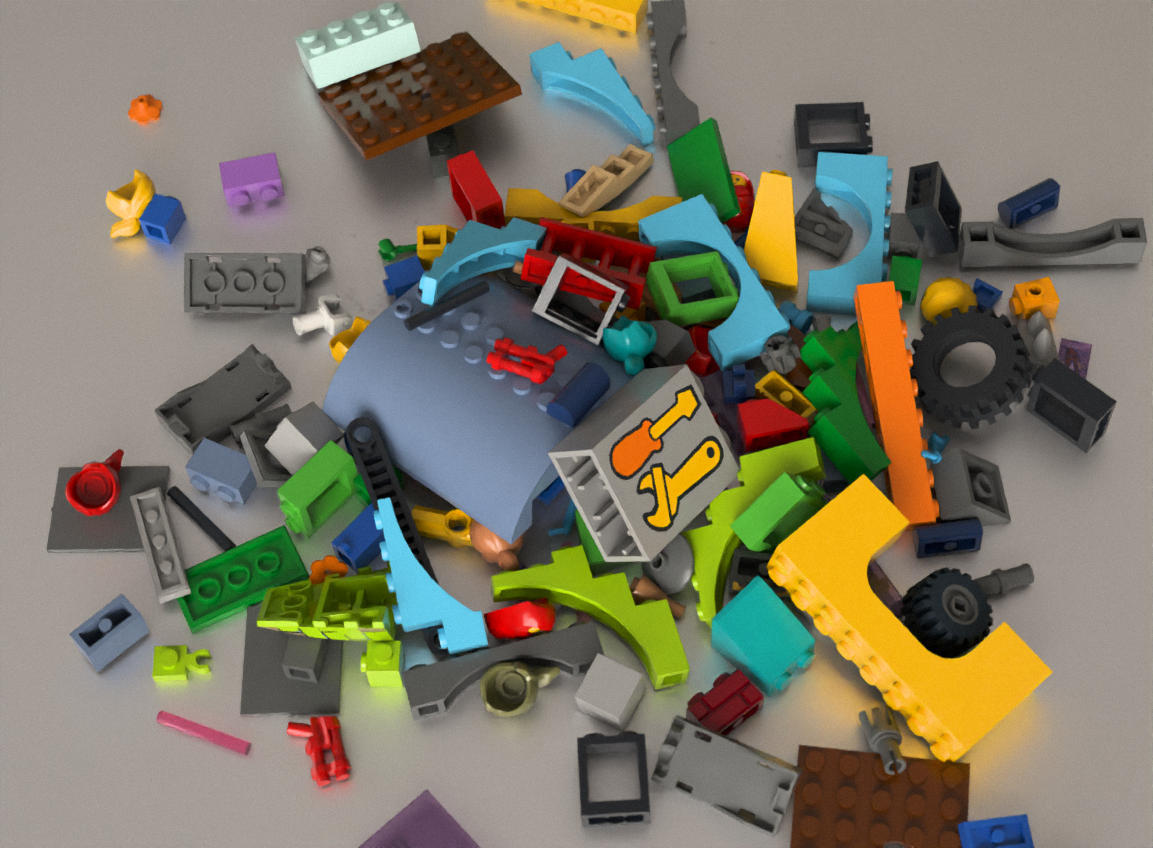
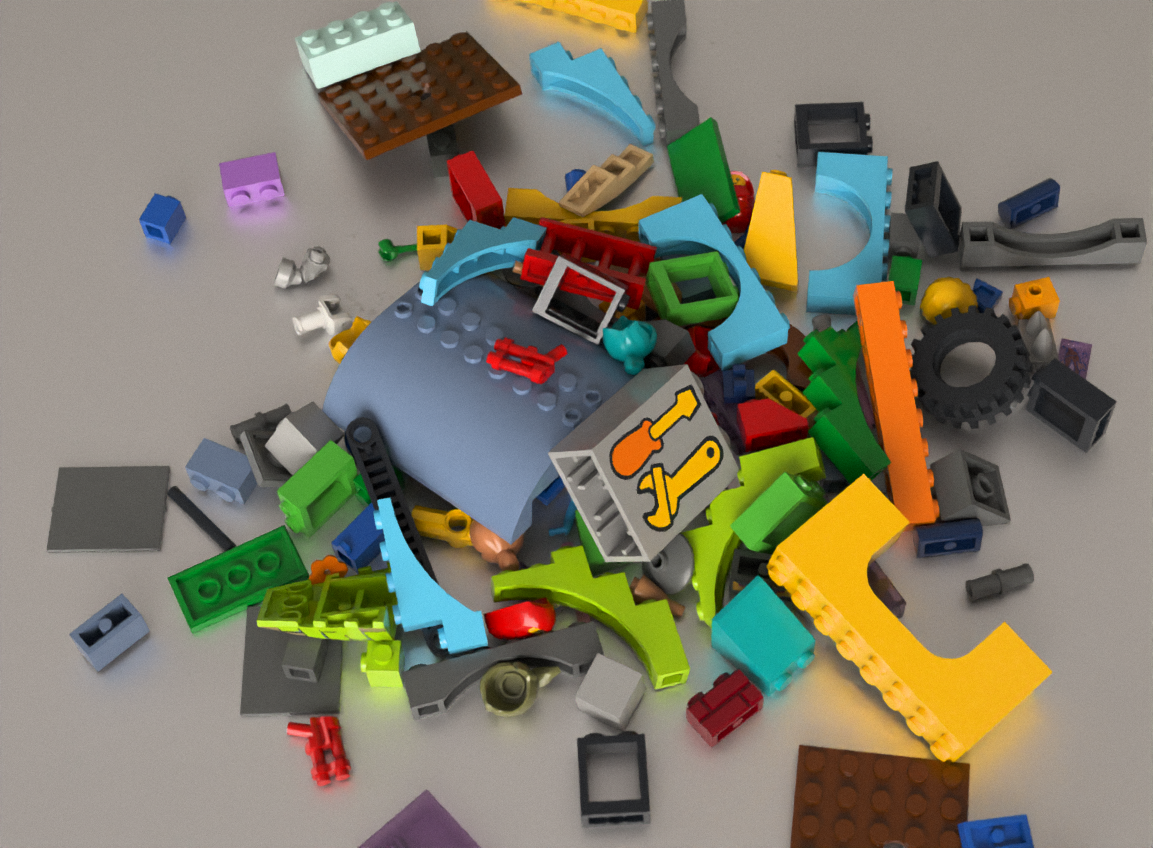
red hair [65,449,124,517] -> none
yellow hair [106,169,156,238] -> none
orange plant [128,95,163,124] -> none
light grey tile [130,486,191,604] -> none
lime plate [152,645,212,682] -> none
dark grey piece [154,344,292,456] -> none
clear pink bar [156,710,251,755] -> none
dark grey piece [184,253,307,314] -> none
blue brick [382,255,425,301] -> none
black bar [404,281,490,331] -> none
dark blue brick [546,362,610,428] -> none
piece [651,715,803,837] -> none
dark grey gear [760,335,801,374] -> none
dark azure wheel [778,300,814,335] -> none
dark grey wing [795,189,853,257] -> none
dark grey arm [858,705,906,775] -> none
black wheel [901,567,993,659] -> none
dark azure piece [921,431,950,463] -> none

